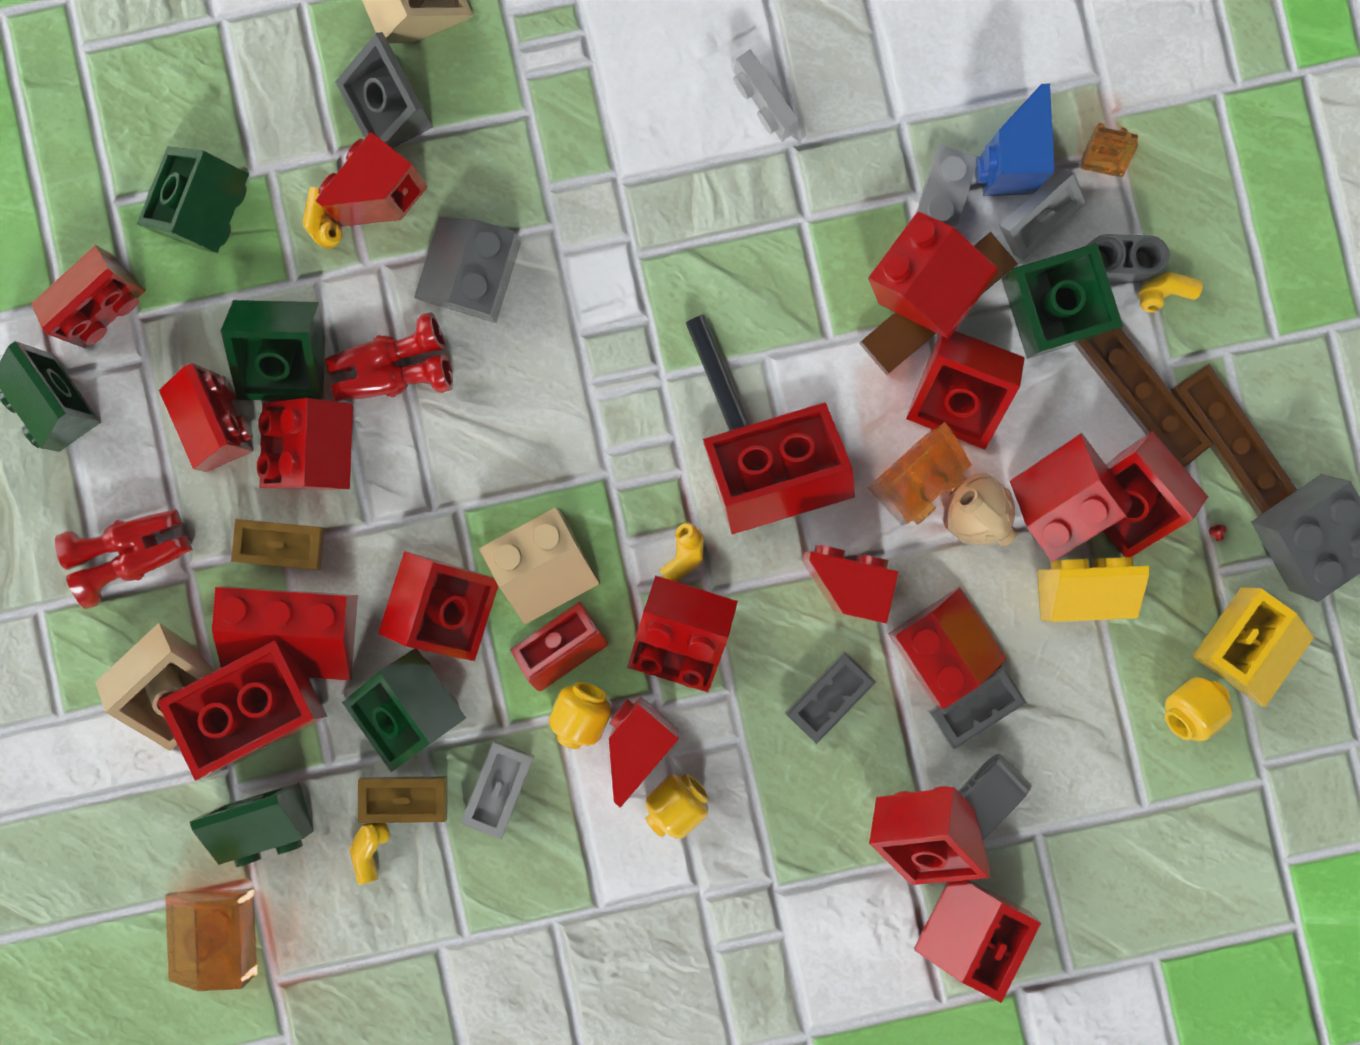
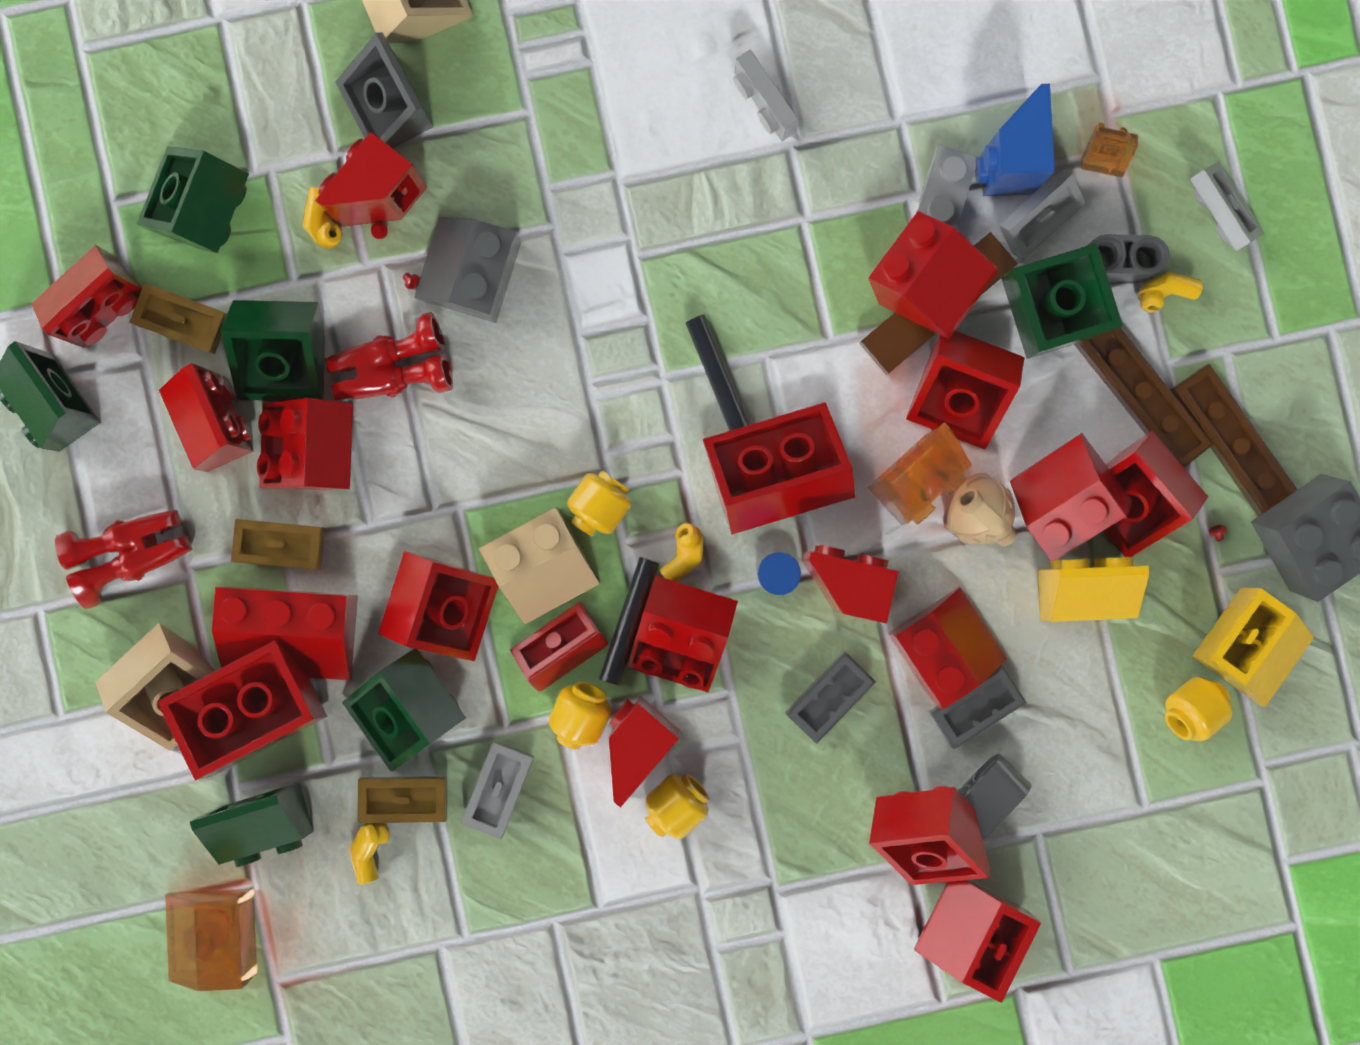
none -> pearl gold plate [129,283,227,355]
none -> red piece [371,222,388,239]
none -> red piece [403,273,420,290]
none -> yellow head [567,471,631,537]
none -> black piece [599,557,660,685]
none -> blue tile [757,552,801,595]
none -> light grey plate [1190,162,1264,251]

